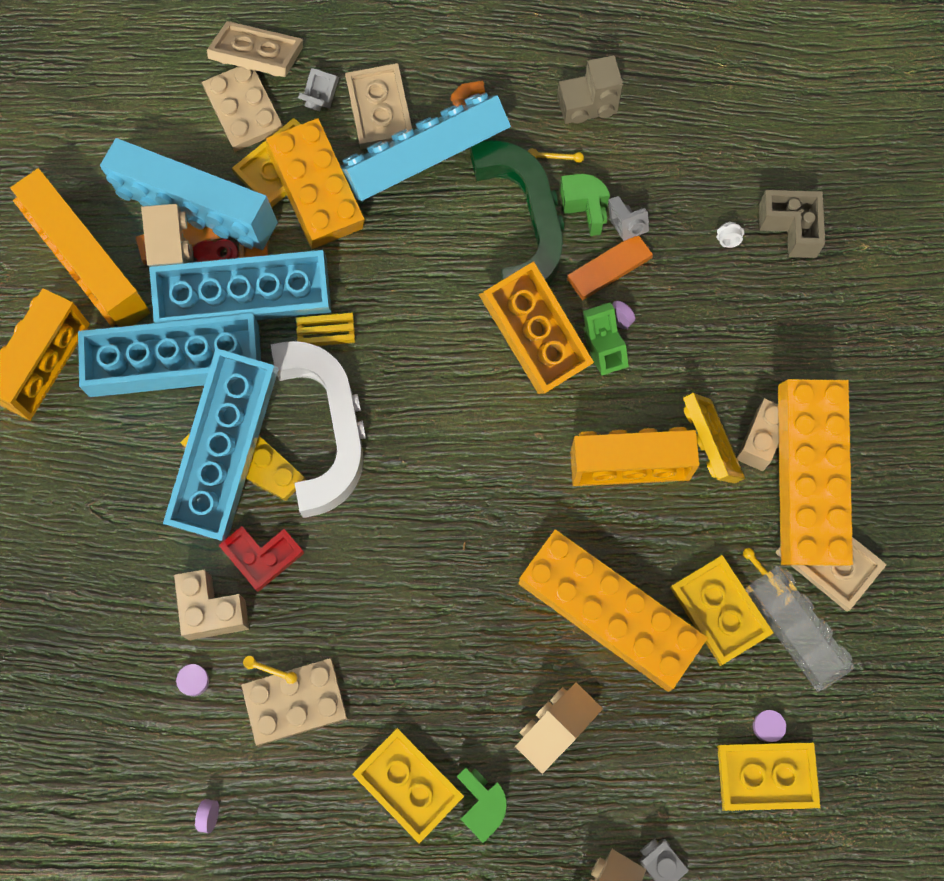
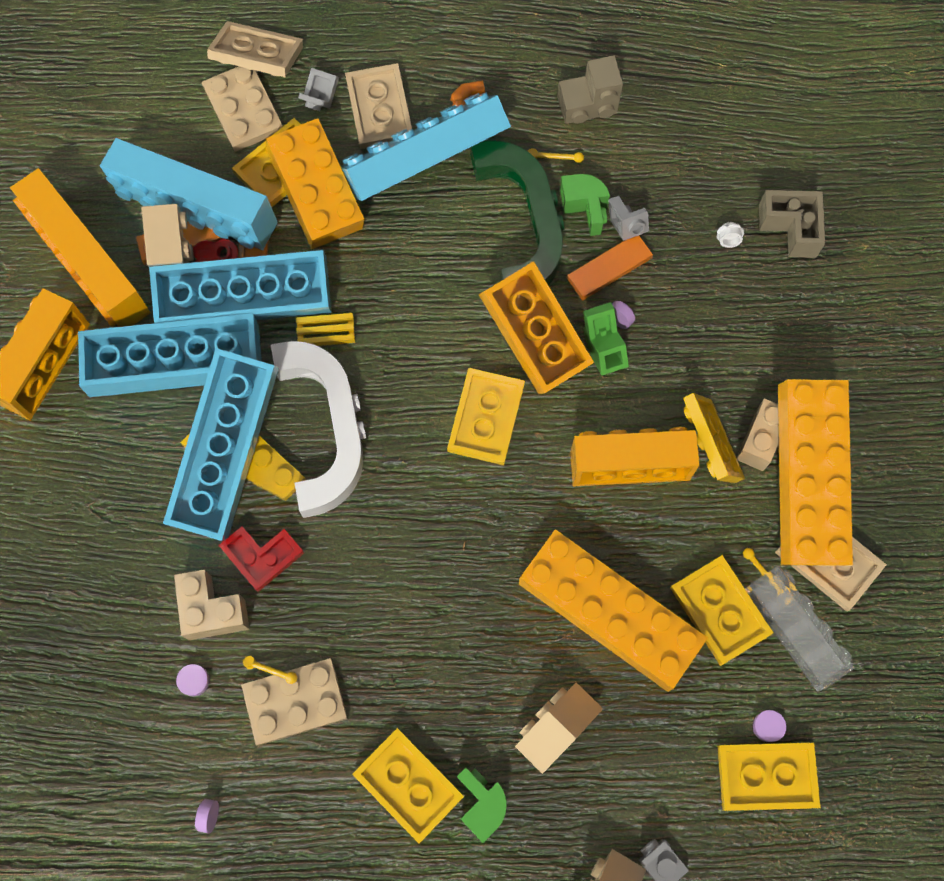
none -> yellow plate [447,368,525,465]

